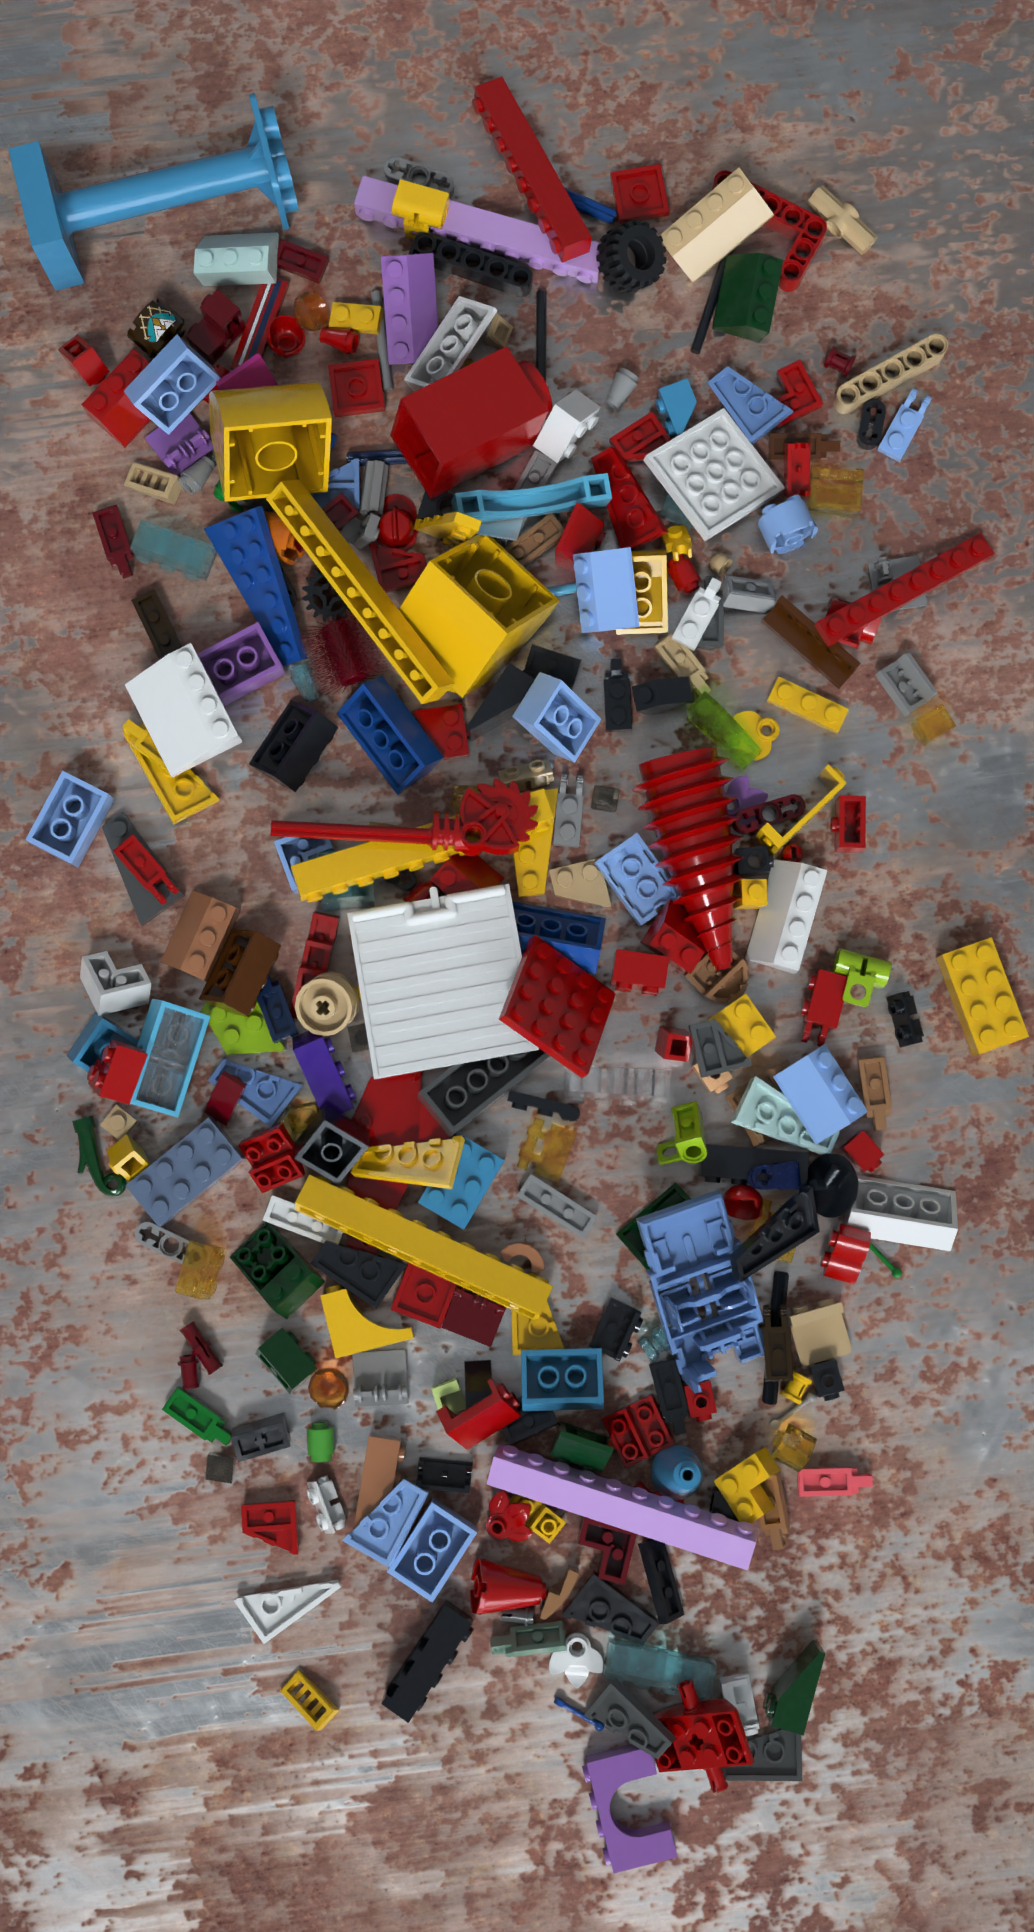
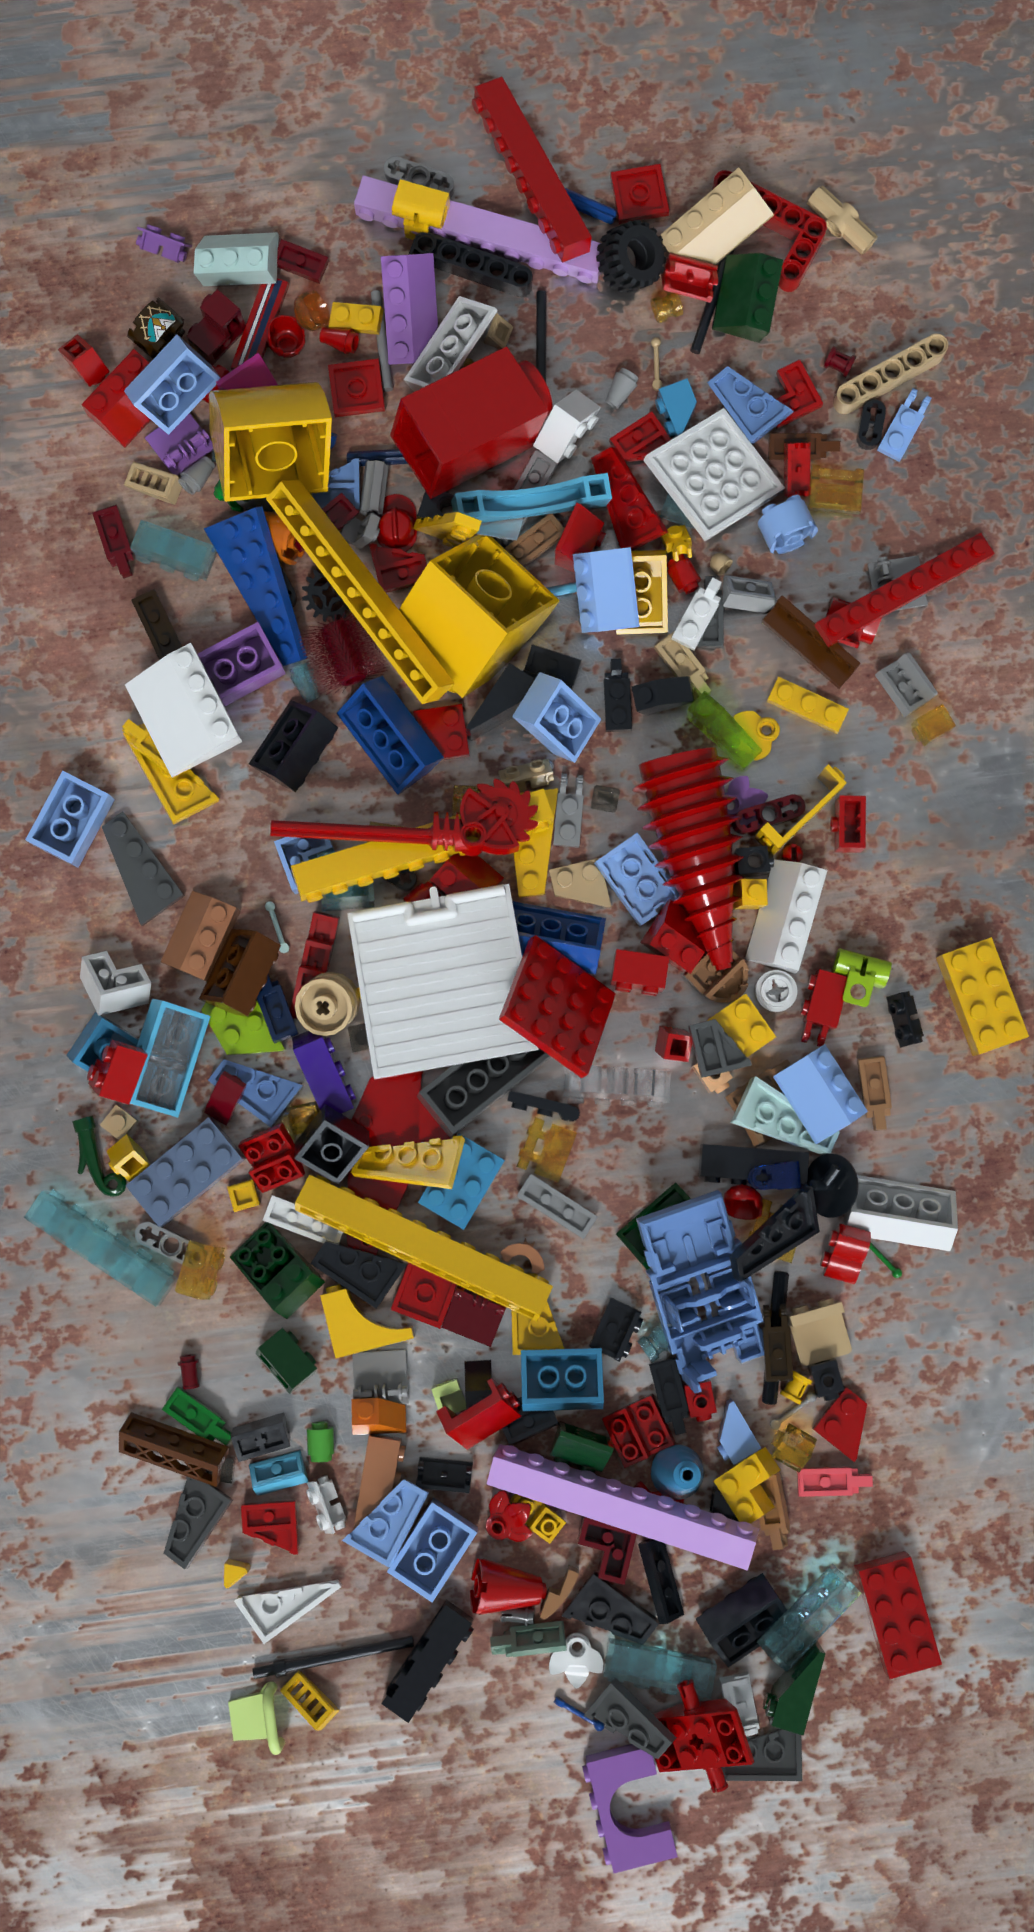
dark azure piece [8,93,299,291] -> none
red hinge [113,834,180,905] -> none
dark red pin [180,1321,223,1375] -> none
clear orange hair [308,1368,350,1410] -> none
lime piece [656,1101,707,1165] -> none
red brick [840,1130,885,1173] -> none
none -> clear light blue brick [24,1189,178,1307]
none -> reddish brown fence [119,1412,229,1487]
none -> medium lavender hinge [136,224,192,263]
none -> dark grey wing [163,1476,233,1569]
none -> yellow slope [224,1559,251,1589]
none -> yellow tile [227,1179,261,1212]
none -> yellowish green piece [228,1681,285,1755]
none -> medium azure slope [249,1450,308,1496]
none -> black bar [253,1636,414,1679]
none -> light aqua hinge [265,901,290,953]
none -> orange slope [351,1398,406,1435]
none -> clear yellow wheel [650,292,683,324]
none -> tan hinge [651,337,662,391]
none -> red hinge [661,253,718,303]
none -> black slope [696,1573,795,1668]
none -> light blue slope [717,1399,761,1465]
none -> white gear [755,970,797,1012]
none -> clear light blue brick [757,1563,862,1672]
none -> red wing [812,1386,867,1462]
none -> red brick [854,1551,942,1679]

